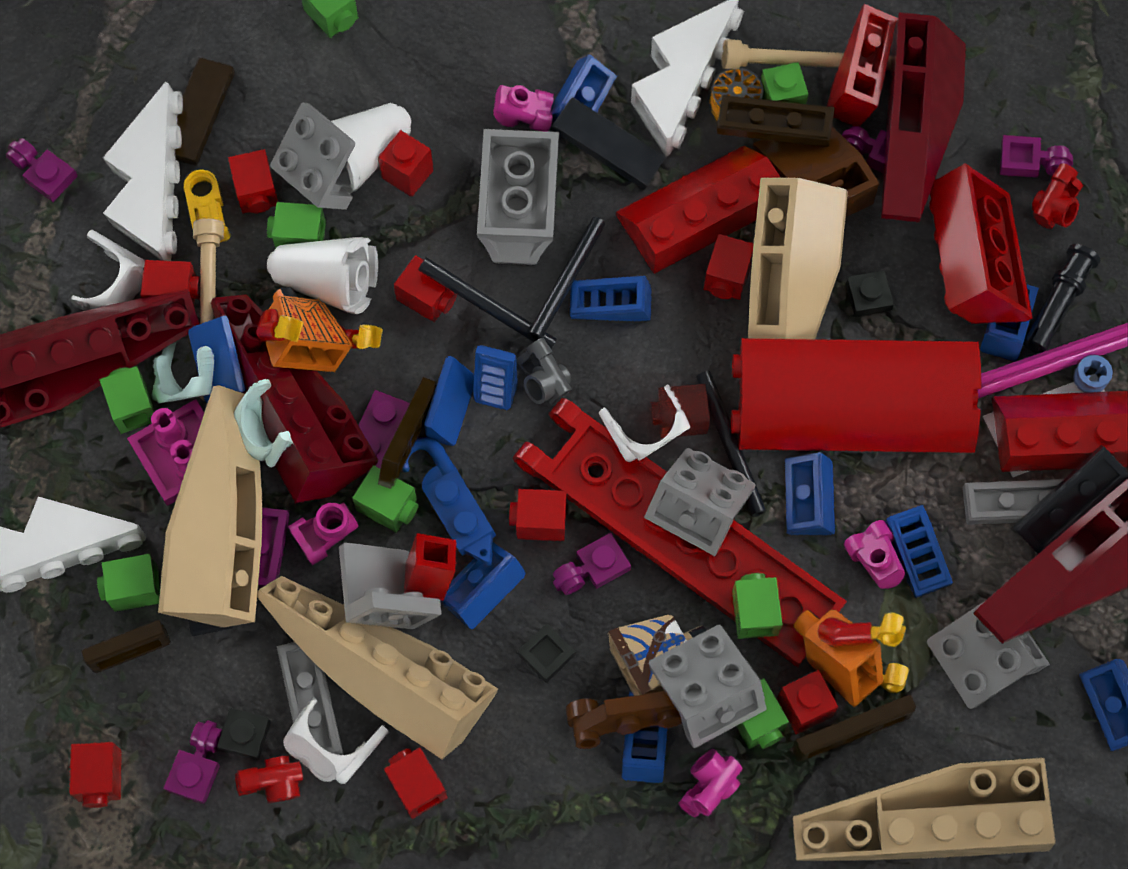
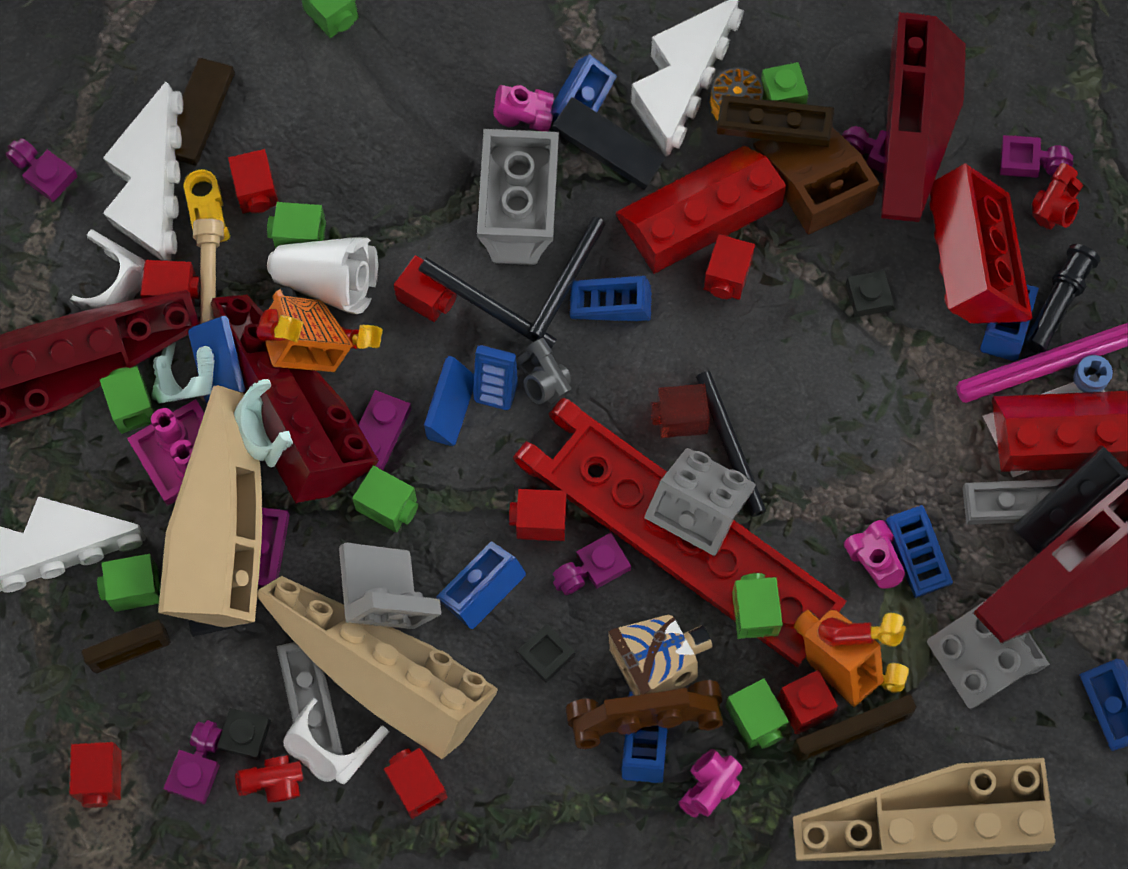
light grey bracket [269,103,355,209] -> none
dark pink plate [287,502,359,566] -> none
white cone [331,103,411,194] -> none
red brick [378,130,434,197] -> none
dark brown tile [378,377,437,489] -> none
blue plate [402,437,496,566] -> none
red brick [404,533,456,601] -> none
white helmet [599,384,691,462] -> none
light grey bracket [649,625,767,748] -> none
tan piece [721,39,891,70] -> none
red cylinder [731,338,982,453] -> none
tan wedge [748,178,848,339] -> none
blue slope [785,452,835,535] -> none
red slope [827,4,897,127] -> none

